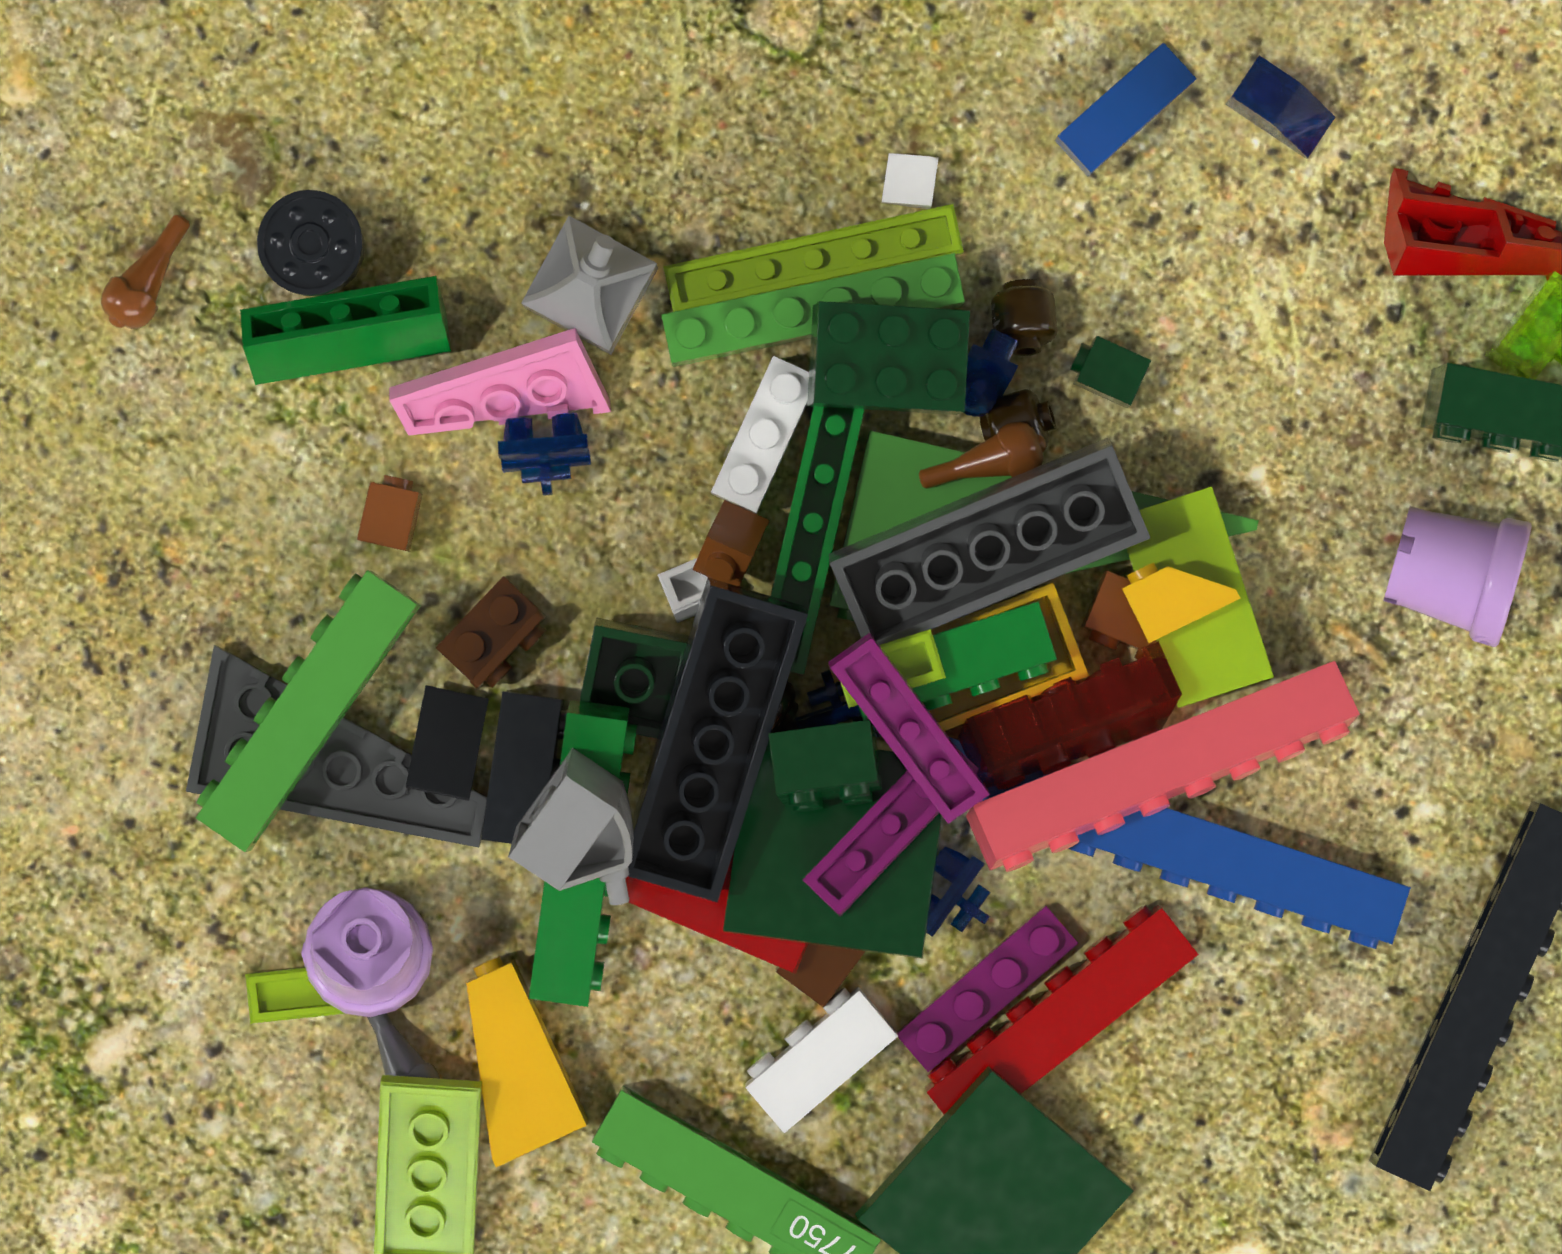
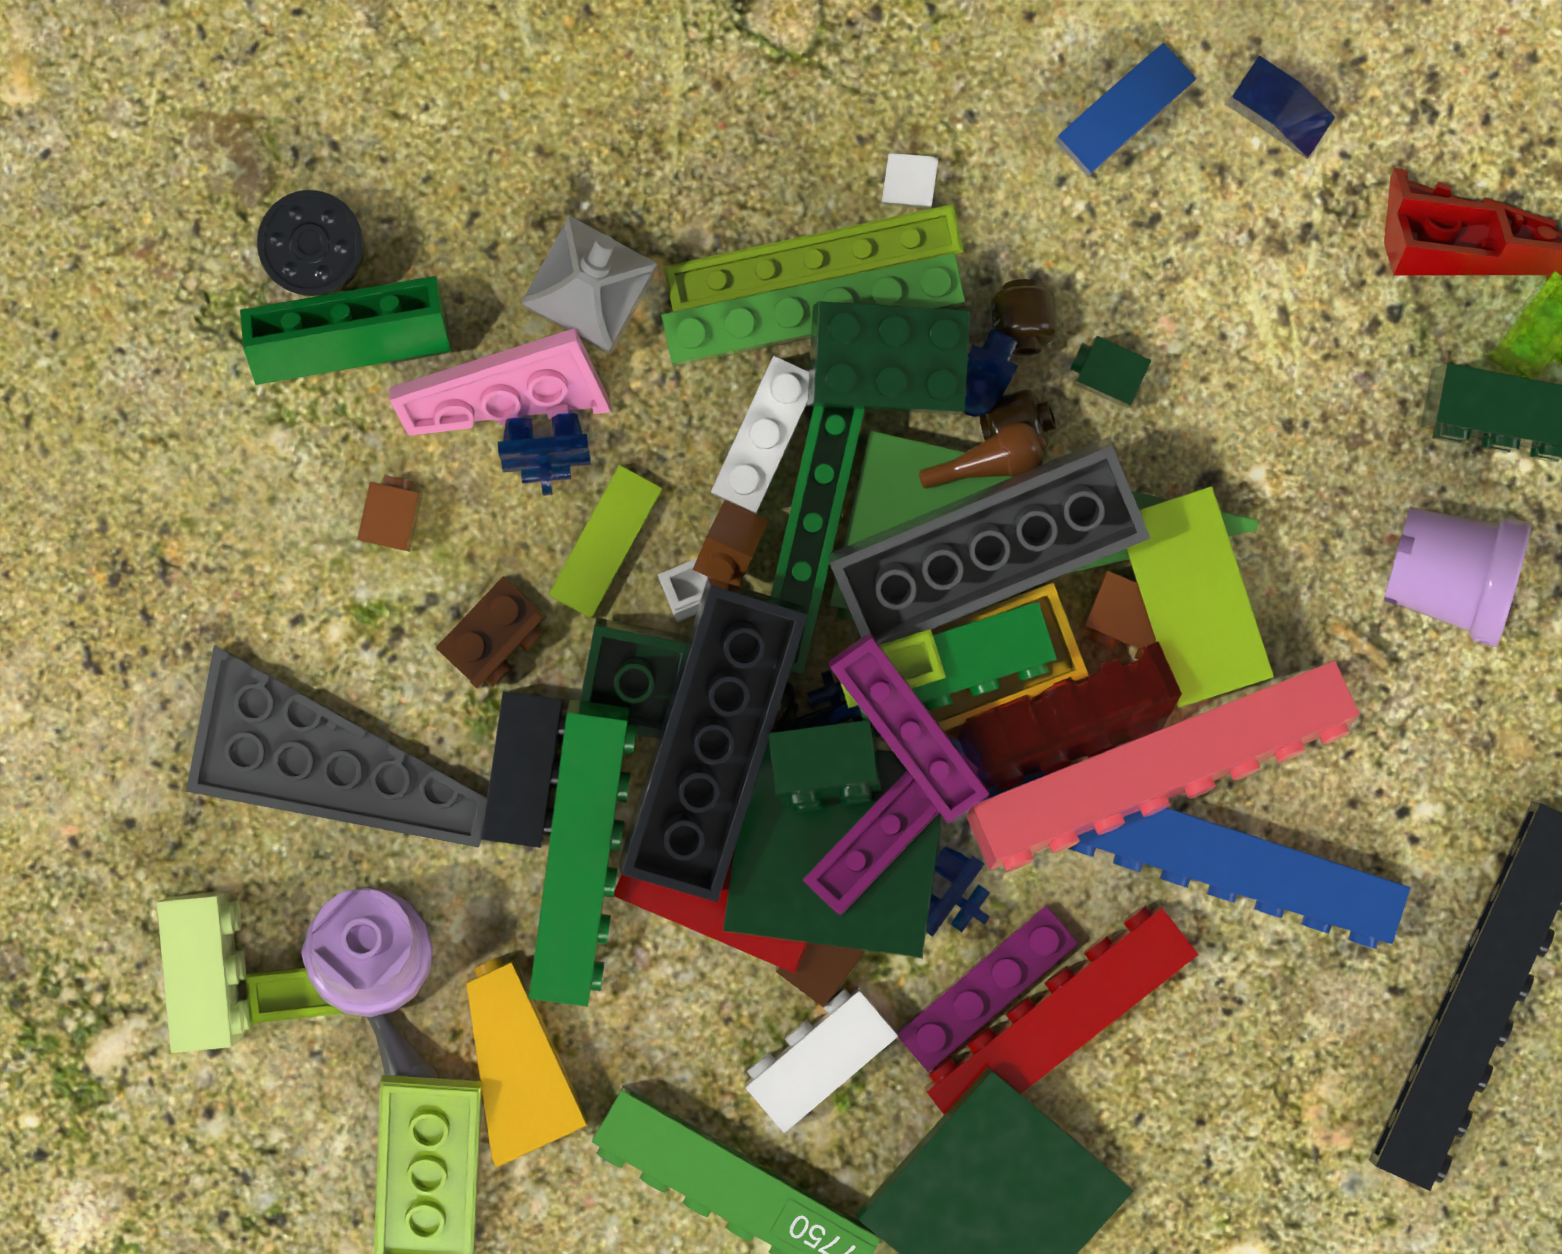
dark orange piece [101,215,190,329] -> none
bright green brick [196,570,421,852] -> none
black piece [405,685,489,801] -> none
light grey piece [508,748,634,905] -> none
yellow slope [1122,562,1241,643] -> none
none -> yellowish green brick [157,891,251,1053]
none -> lime tile [548,465,663,619]

